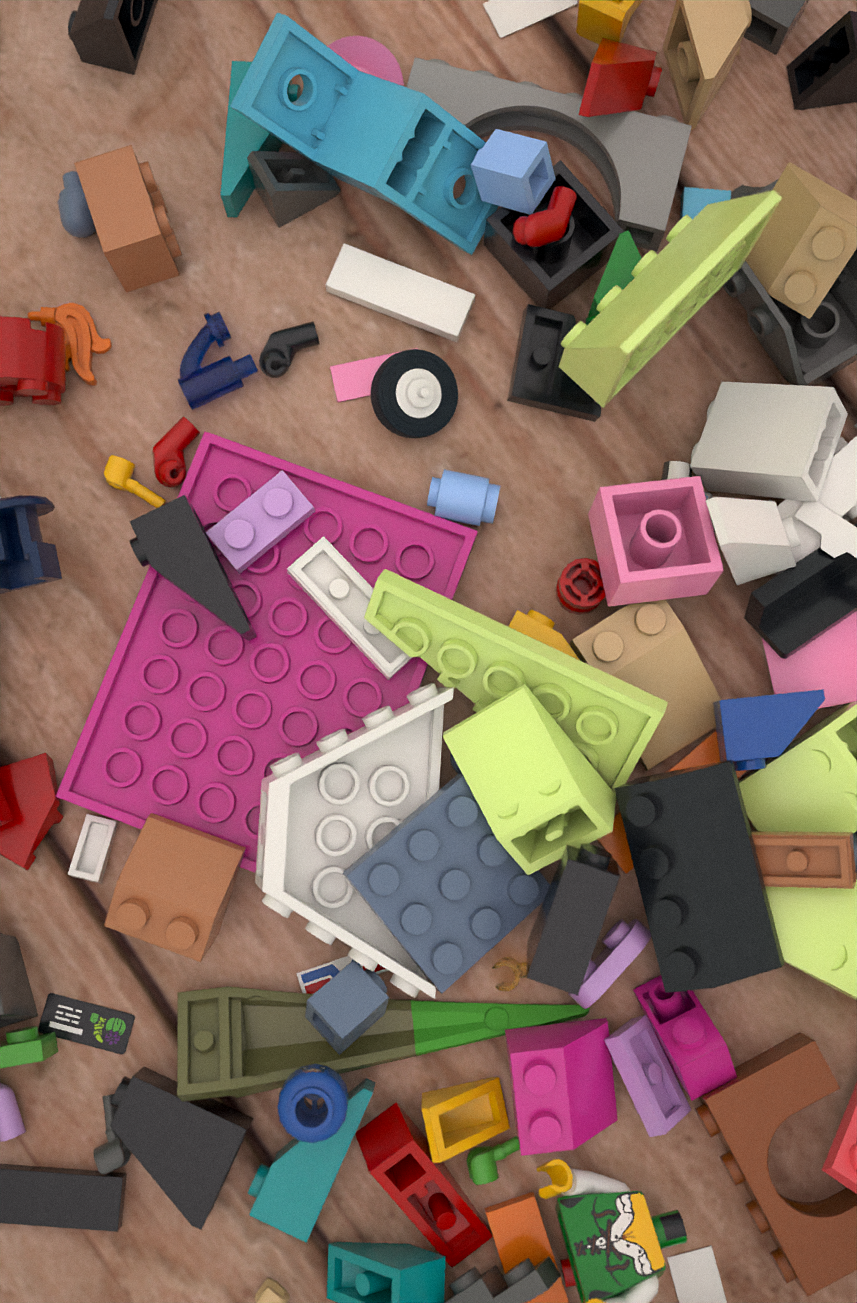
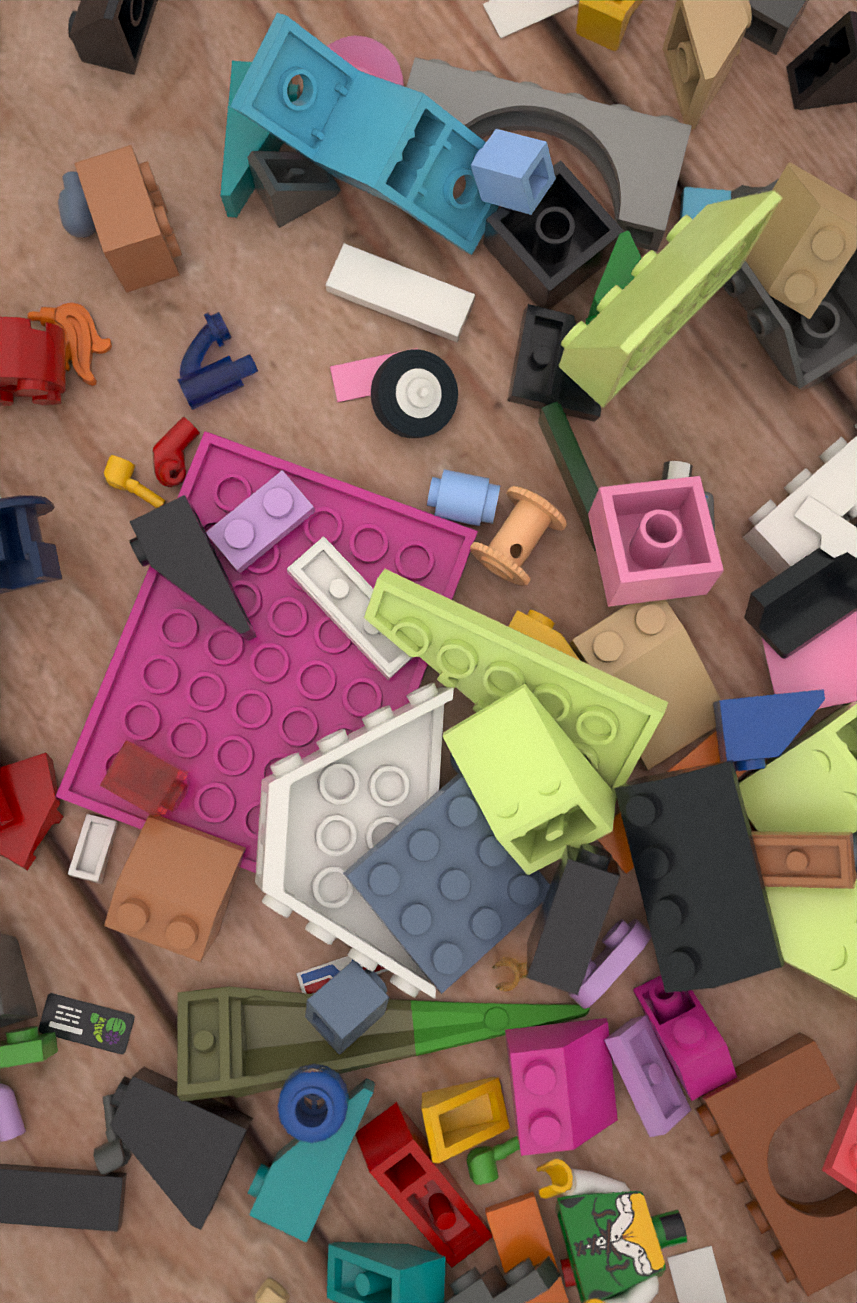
black arm [259,321,320,378] -> none
red arm [513,186,577,247] -> none
red wheel [555,558,606,615] -> none
red slope [578,38,662,117] -> none
white brick [690,381,848,502] -> none
white slope [706,497,801,585] -> none
none -> clear red brick [100,740,189,816]
none -> light nougat hose [470,486,567,586]
none -> dark green tile [538,402,598,551]

